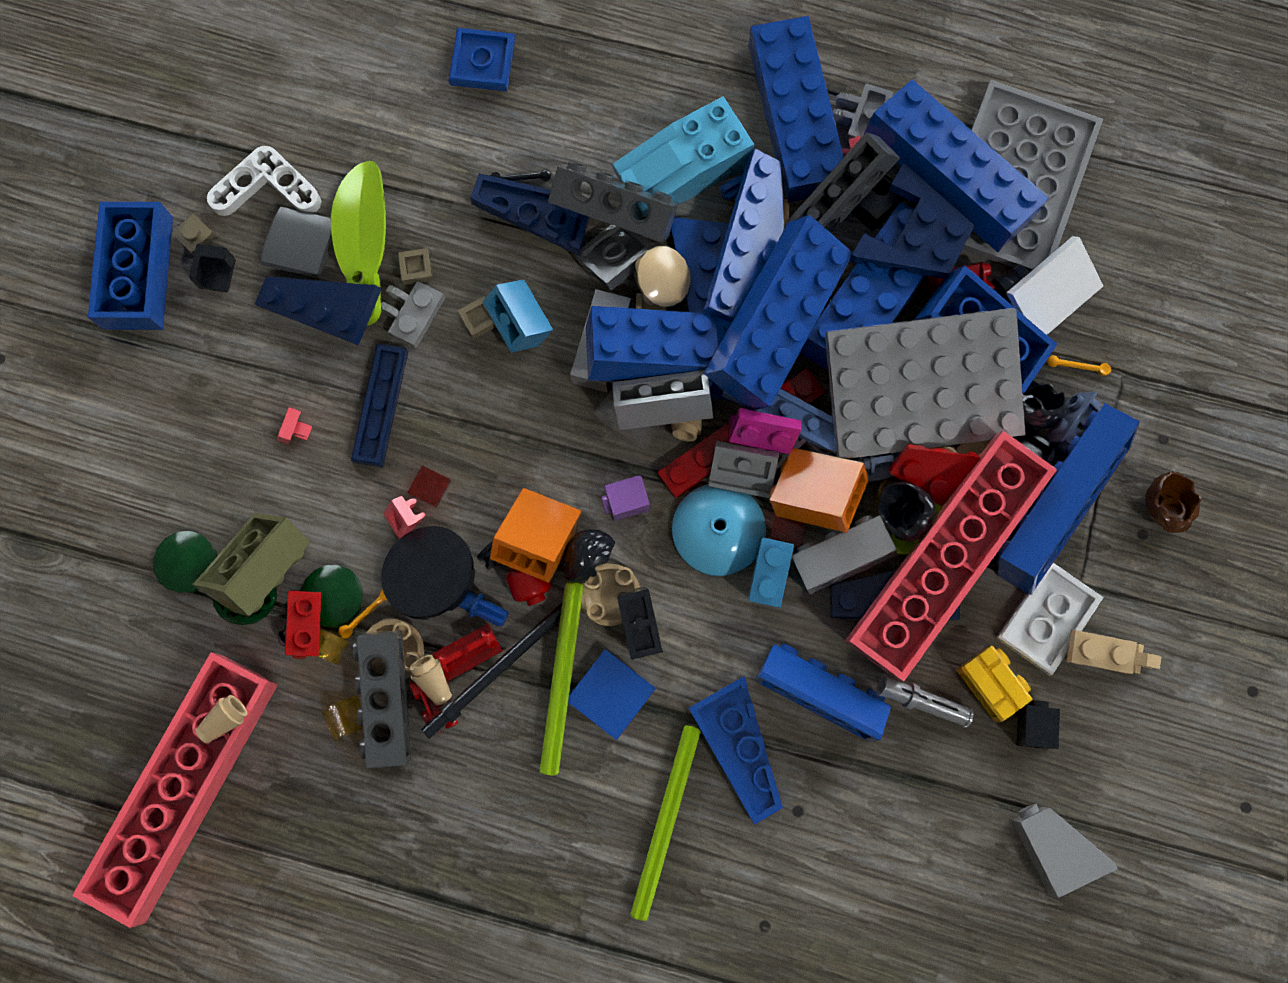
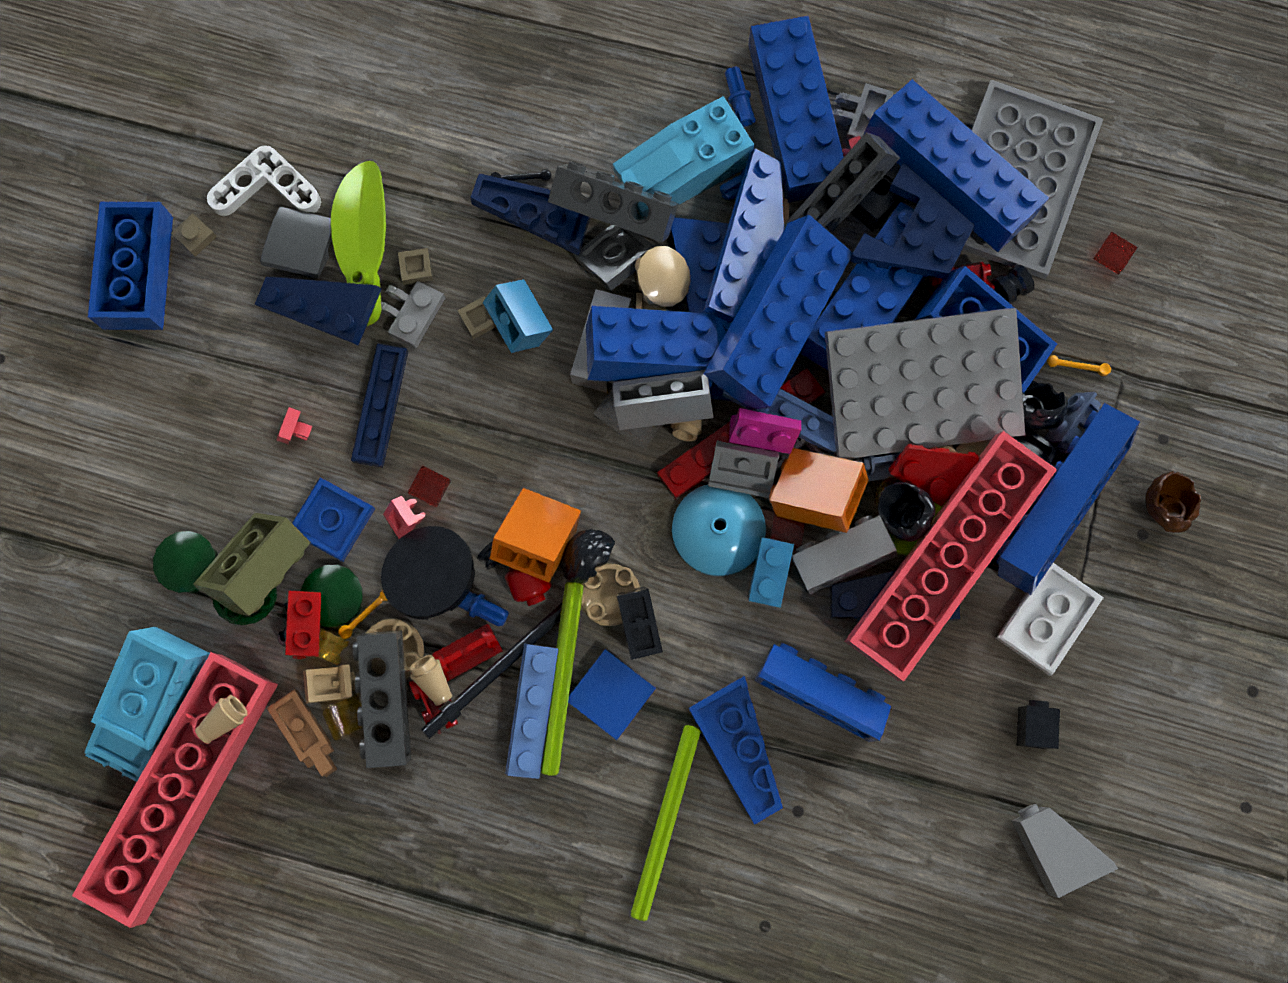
black panel [189,244,236,292] -> none
blue plate [448,28,516,92] -> none
medium lavender brick [601,475,650,521] -> none
light grey pin [877,675,974,728] -> none
yellow brick [956,646,1032,723] -> none
white tile [1006,236,1103,335] -> none
tan hinge [1067,630,1161,674] -> none
none -> medium azure piece [84,627,210,782]
none -> medium nougat hinge [267,689,337,777]
none -> blue tile [292,477,375,562]
none -> tan bracket [303,664,355,704]
none -> medium blue plate [505,644,558,779]
none -> blue axle [725,66,756,127]
none -> clear red tile [1093,232,1138,274]

